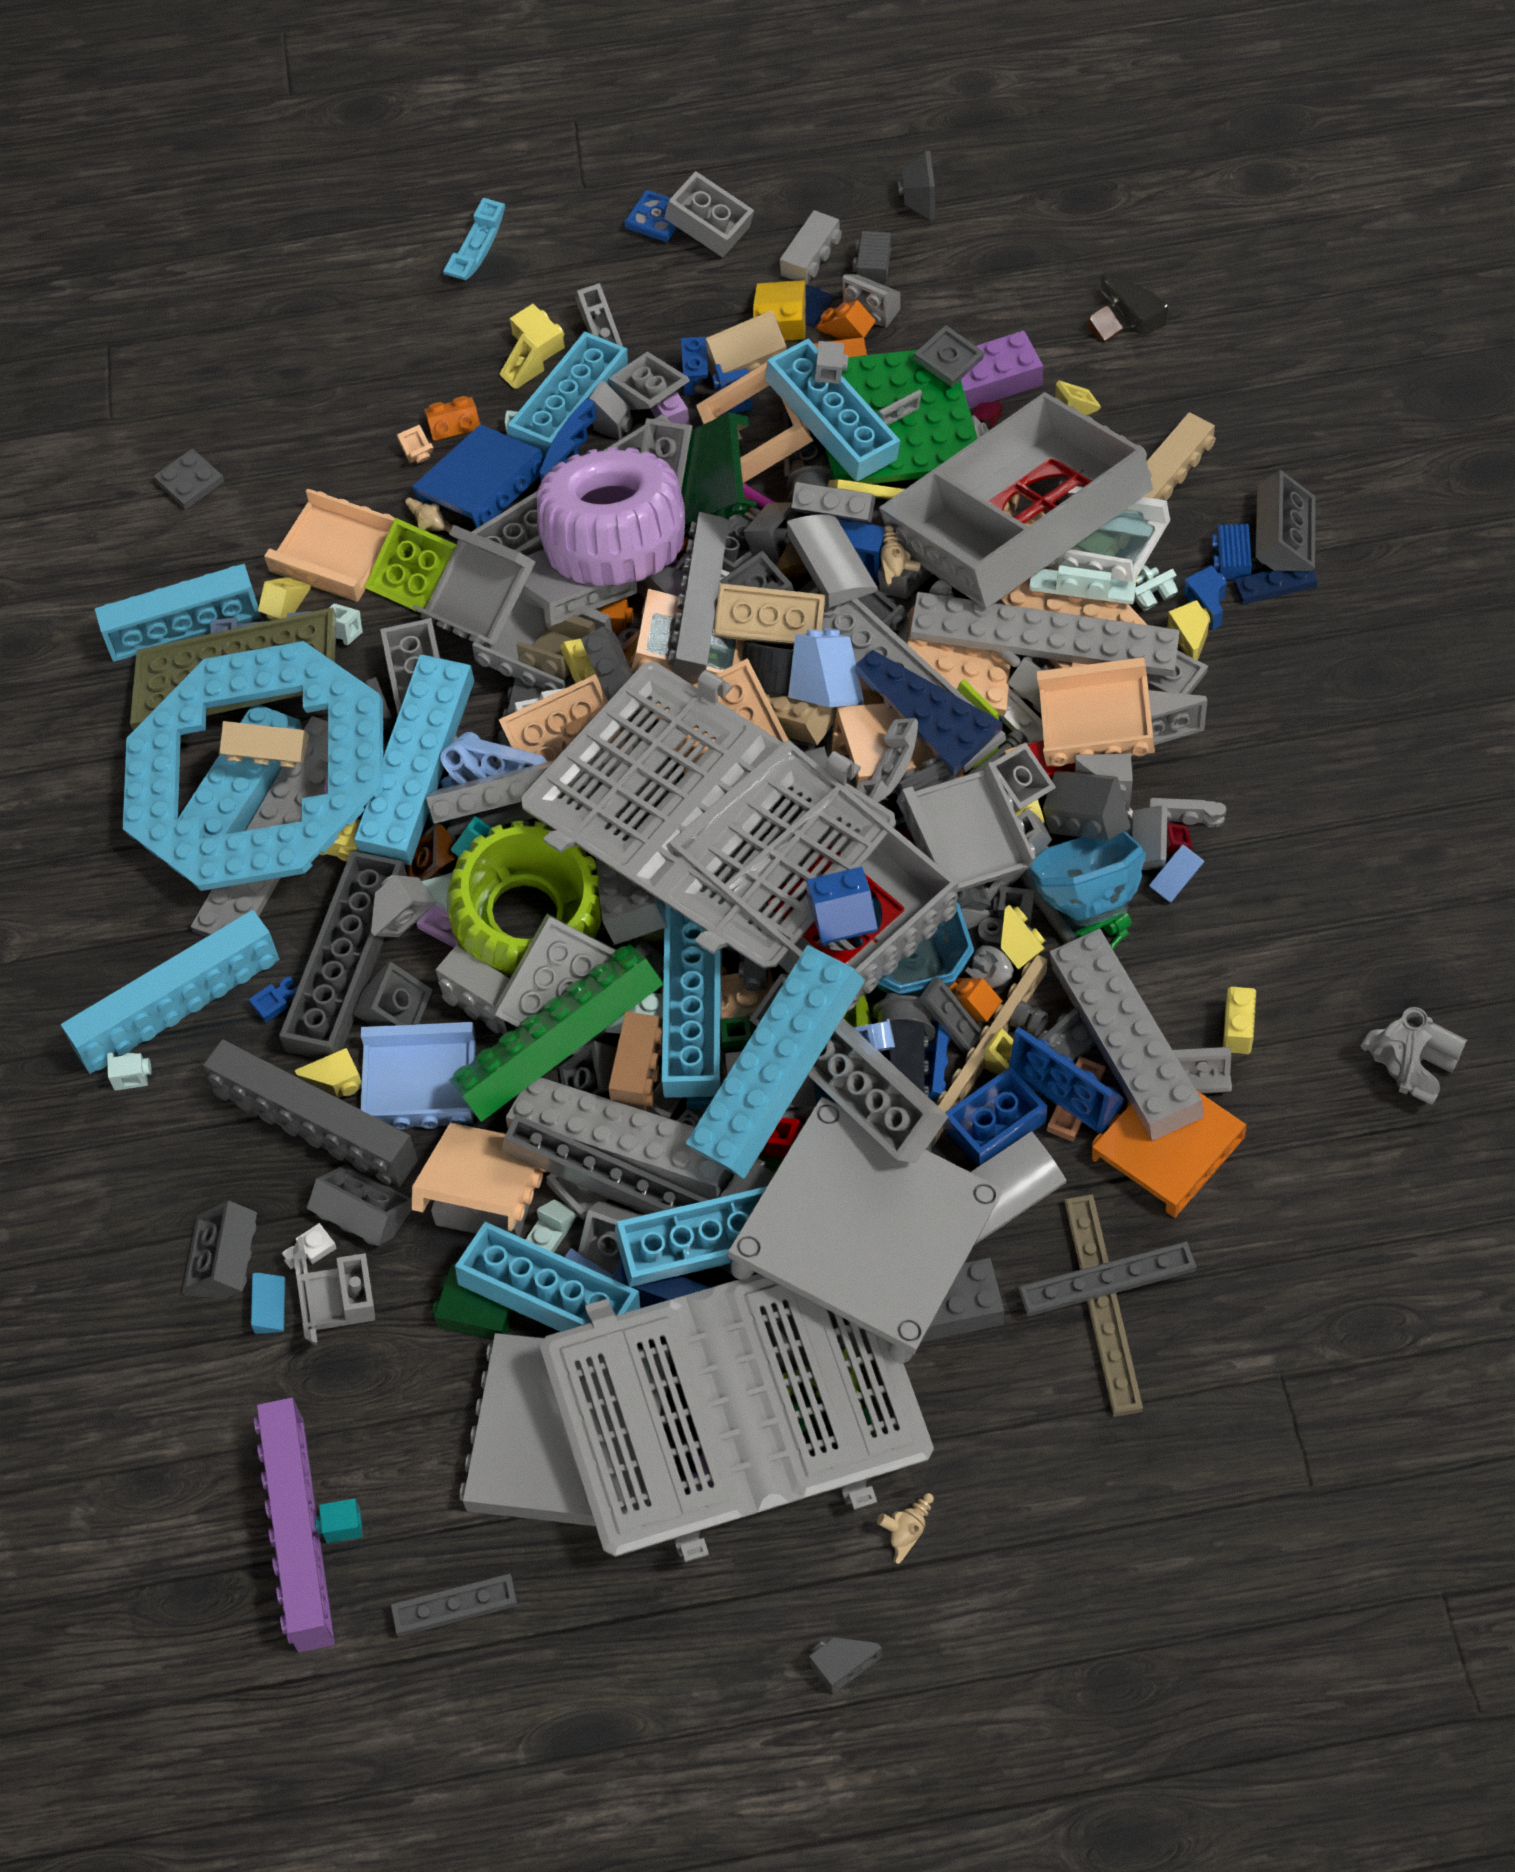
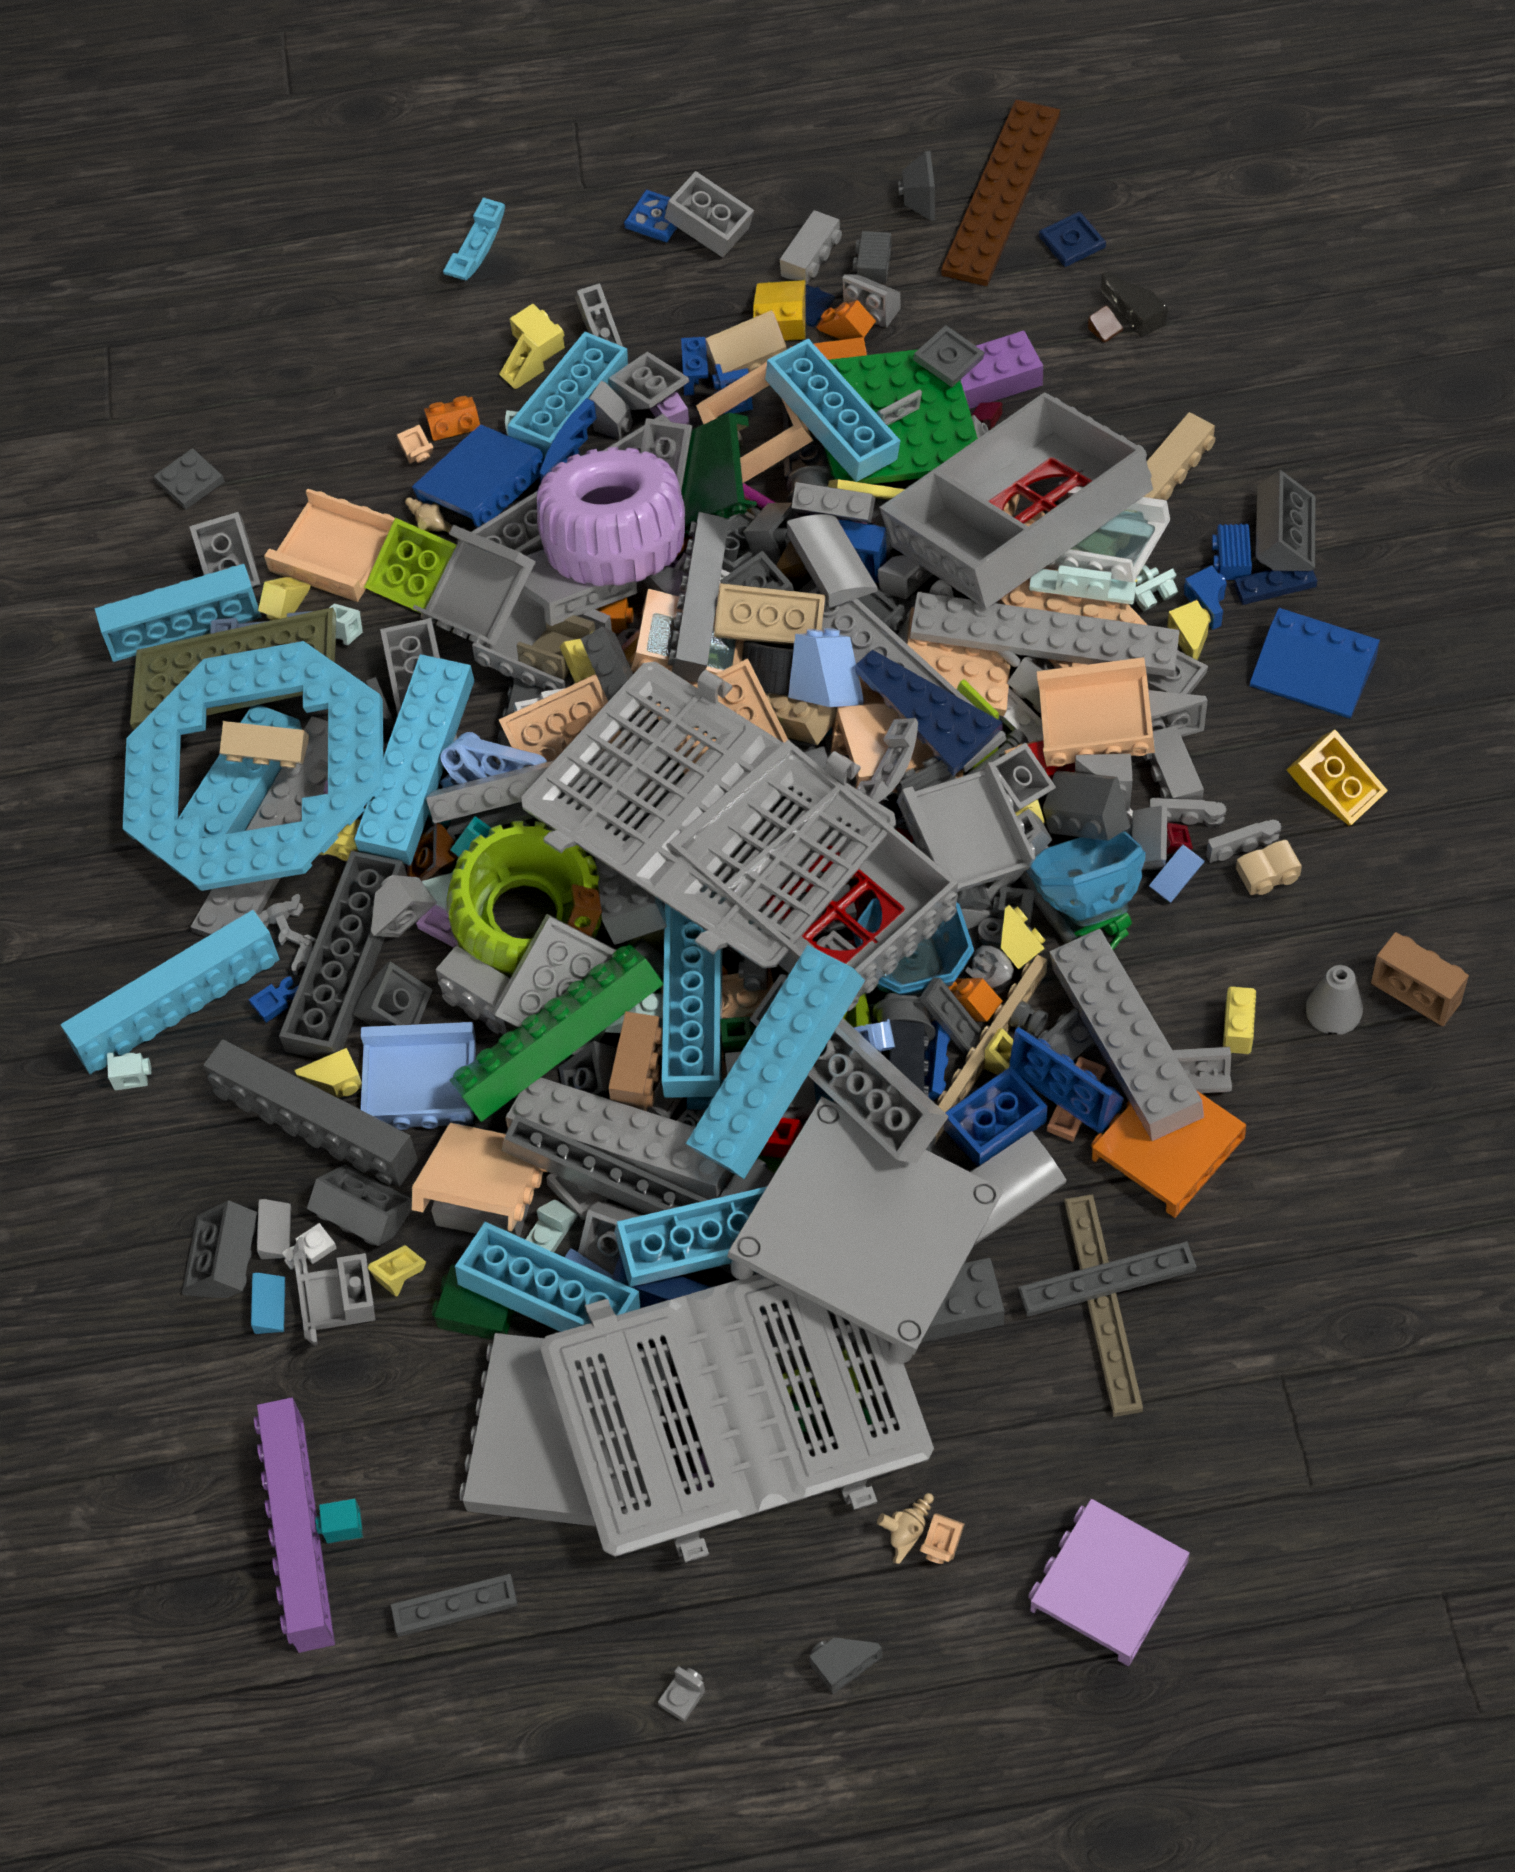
slope [807,866,878,945] -> none
light grey brick [815,341,848,384] -> none
tan piece [881,525,920,586] -> none
light yellow slope [1055,381,1101,416] -> none
light grey helmet [1361,1007,1467,1106] -> none
none -> light grey slope [189,512,261,587]
none -> light grey piece [255,894,316,975]
none -> light grey slope [257,1199,291,1259]
none -> light yellow slope [368,1245,426,1297]
none -> reddish brown bracket [566,884,602,936]
none -> light grey bracket [658,1666,706,1722]
none -> light nougat bracket [920,1513,964,1564]
none -> reddish brown plate [941,100,1061,287]
none -> lavender panel [1028,1499,1190,1666]
none -> dark blue tile [1039,211,1106,267]
none -> light grey brick [1144,725,1204,800]
none -> light grey hinge [1206,820,1282,863]
none -> tan brick [1236,840,1302,895]
none -> blue slope [1250,608,1380,719]
none -> yellow slope [1286,730,1388,826]
none -> light grey cone [1306,965,1363,1035]
none -> medium nougat brick [1371,932,1469,1026]

